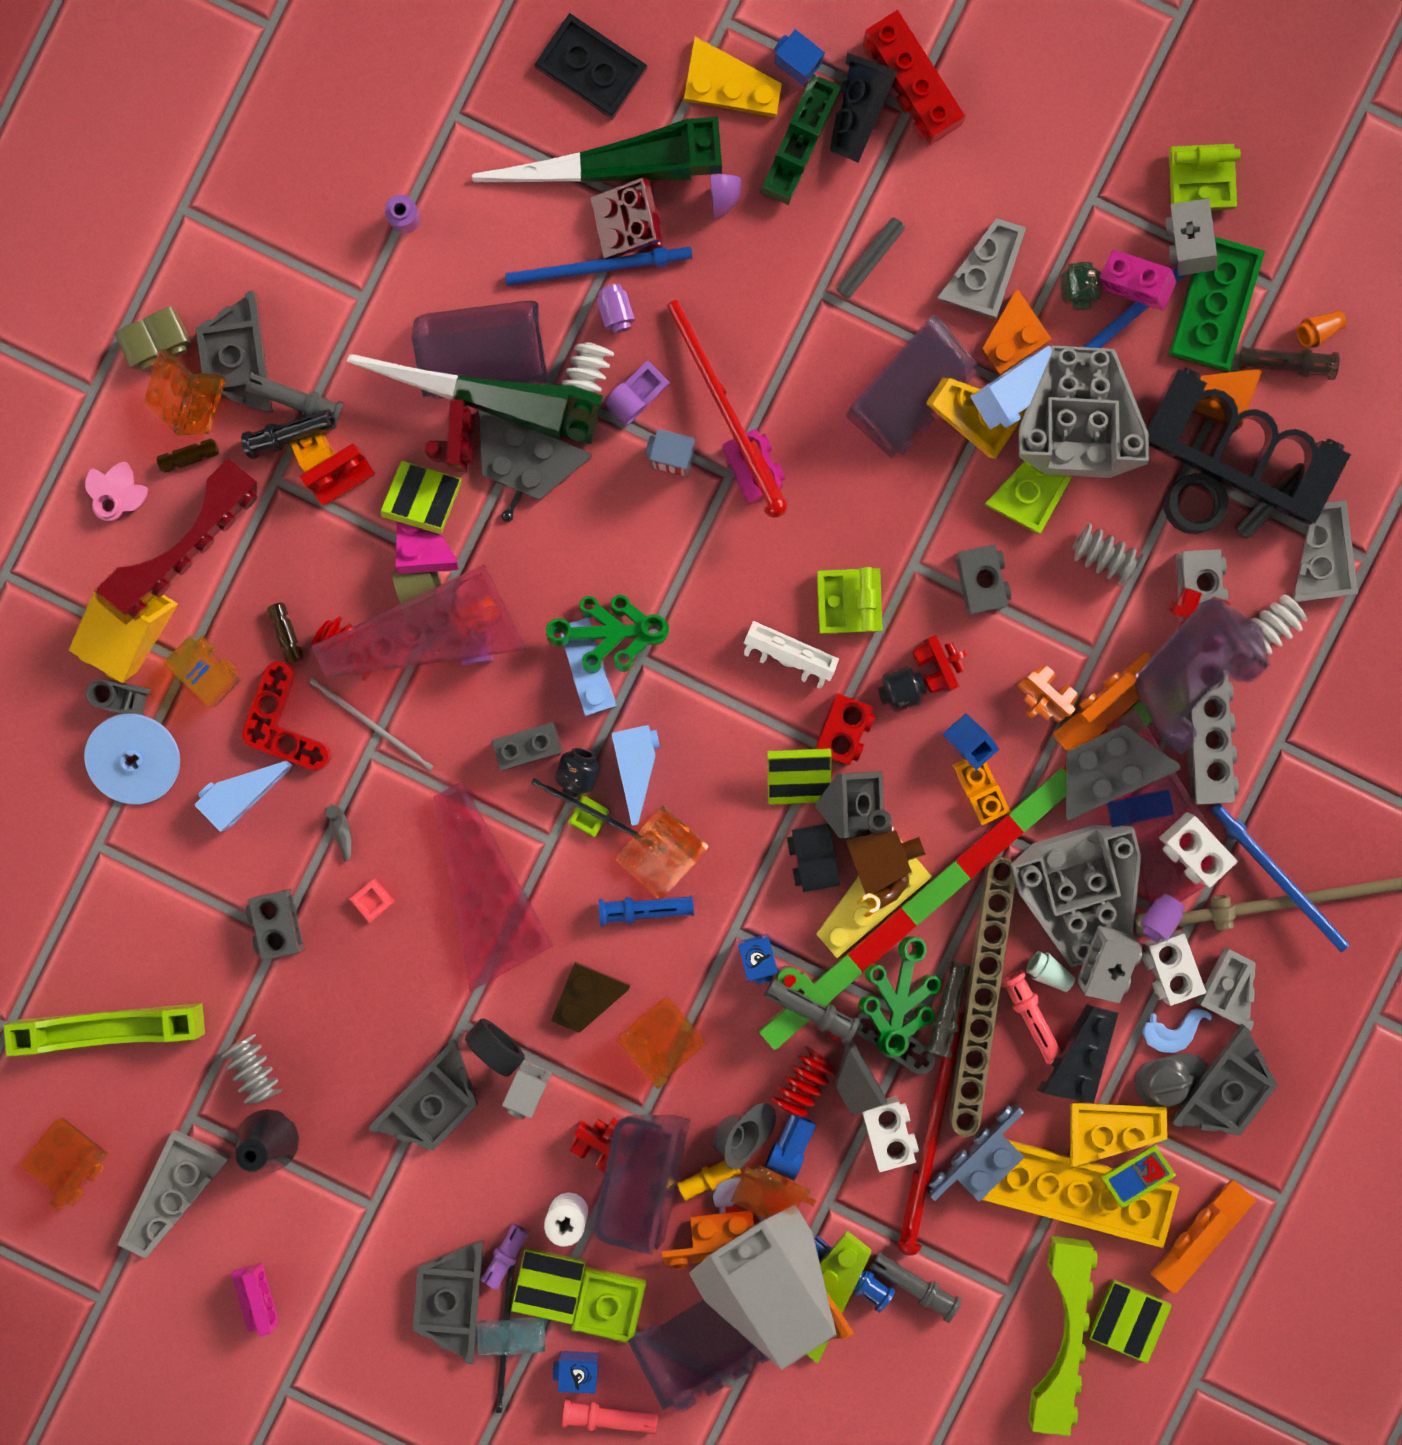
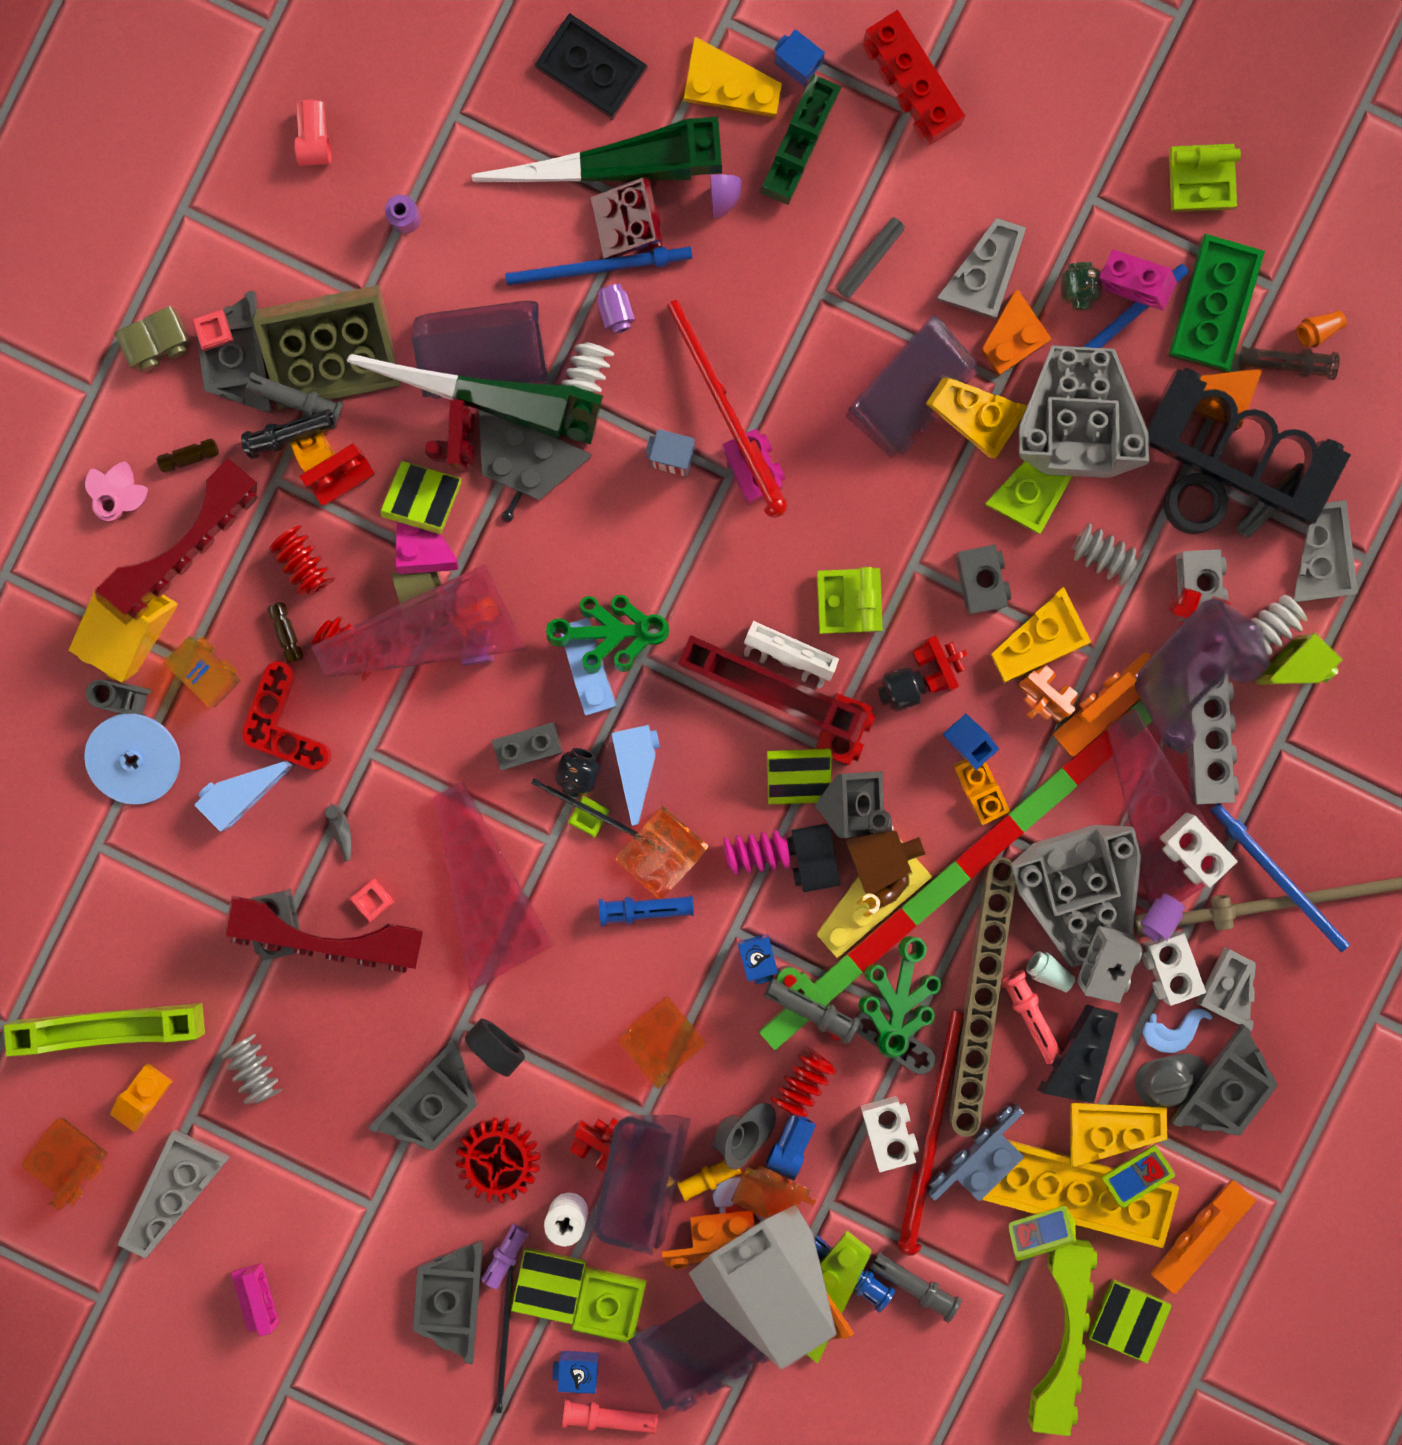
clear orange bracket [144,349,226,436] -> none
black cone [235,1109,299,1172] -> none
light grey piece [309,678,433,771] -> none
clear light blue slope [476,1318,546,1355] -> none
light grey brick [502,1060,552,1119] -> none
dark brown wing [551,962,631,1033] -> none
medium lavender plate [603,360,670,428] -> none
black wing [830,53,897,163] -> none
dark grey slope [834,1039,887,1115] -> none
clear smoke pin [924,961,971,1059] -> none
light blue slope [970,346,1052,429] -> none
dark grey wing [1066,723,1181,821] -> none
clear blue piece [1107,789,1174,827] -> none
light grey brick [1165,198,1217,276] -> none
none -> light orange slope [110,1063,173,1133]
none -> coral tile [192,310,234,351]
none -> dark red arch [224,896,423,973]
none -> olive slope [253,285,401,410]
none -> red piece [269,525,335,596]
none -> coral piece [295,100,332,166]
none -> red gear [455,1117,541,1203]
none -> dark red arch [678,635,868,743]
none -> dark pink piece [723,830,790,876]
none -> yellow wing [991,587,1091,684]
none -> slope [1009,1206,1076,1261]
none -> lime slope [1254,633,1343,685]

